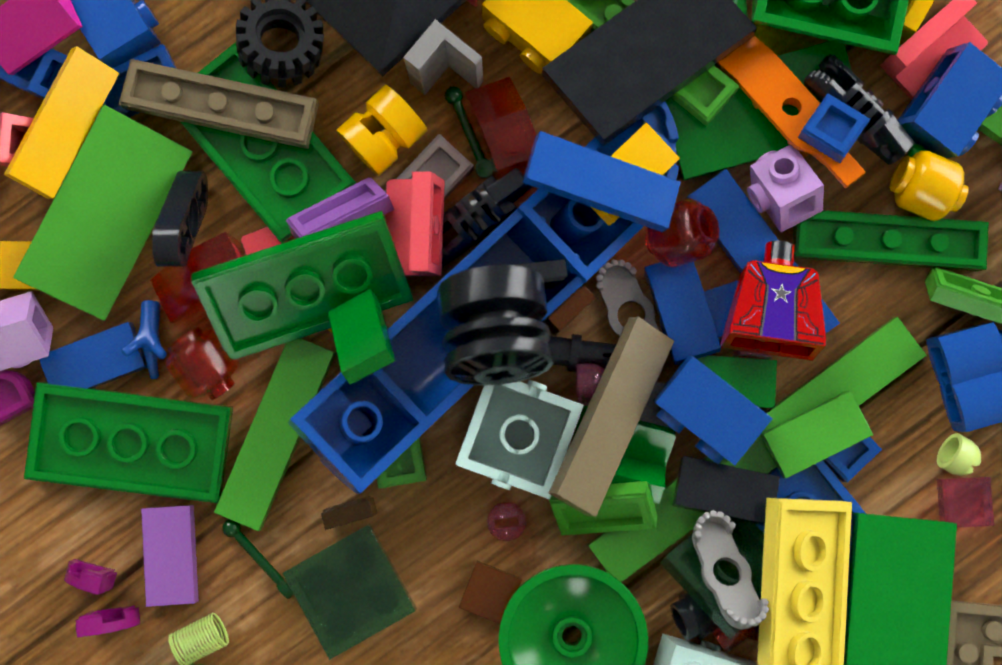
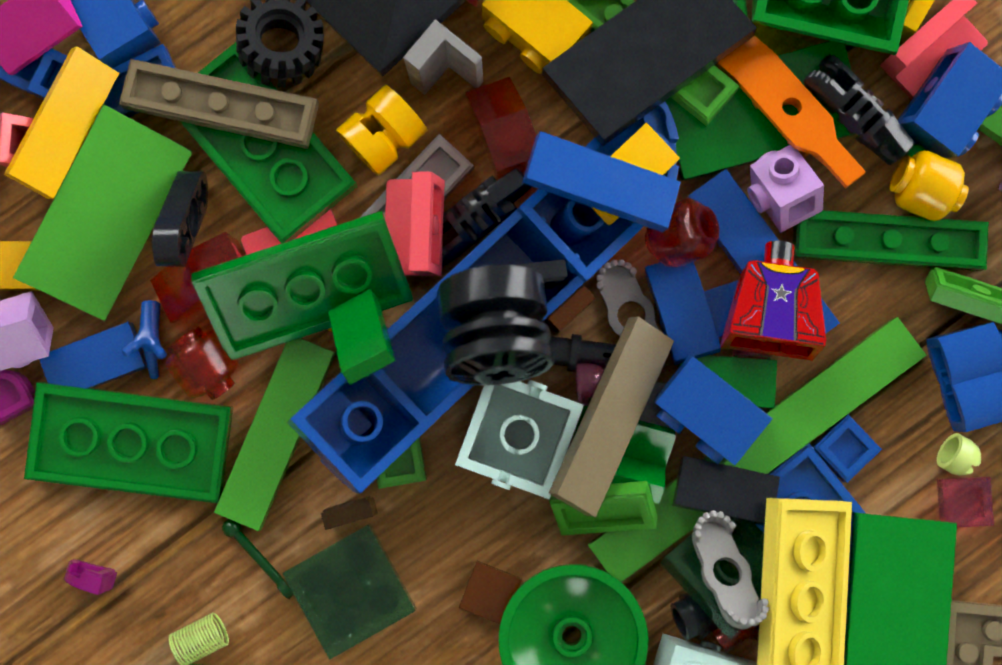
magenta tile [75,605,140,638] -> none
medium lavender tile [141,505,199,607] -> none
medium lavender tile [286,177,394,239] -> none
dark green hinge [444,86,494,179] -> none
clear pink hinge [487,502,526,541] -> none
bright green tile [760,391,873,479] -> none
blue tile [798,93,870,163] -> none

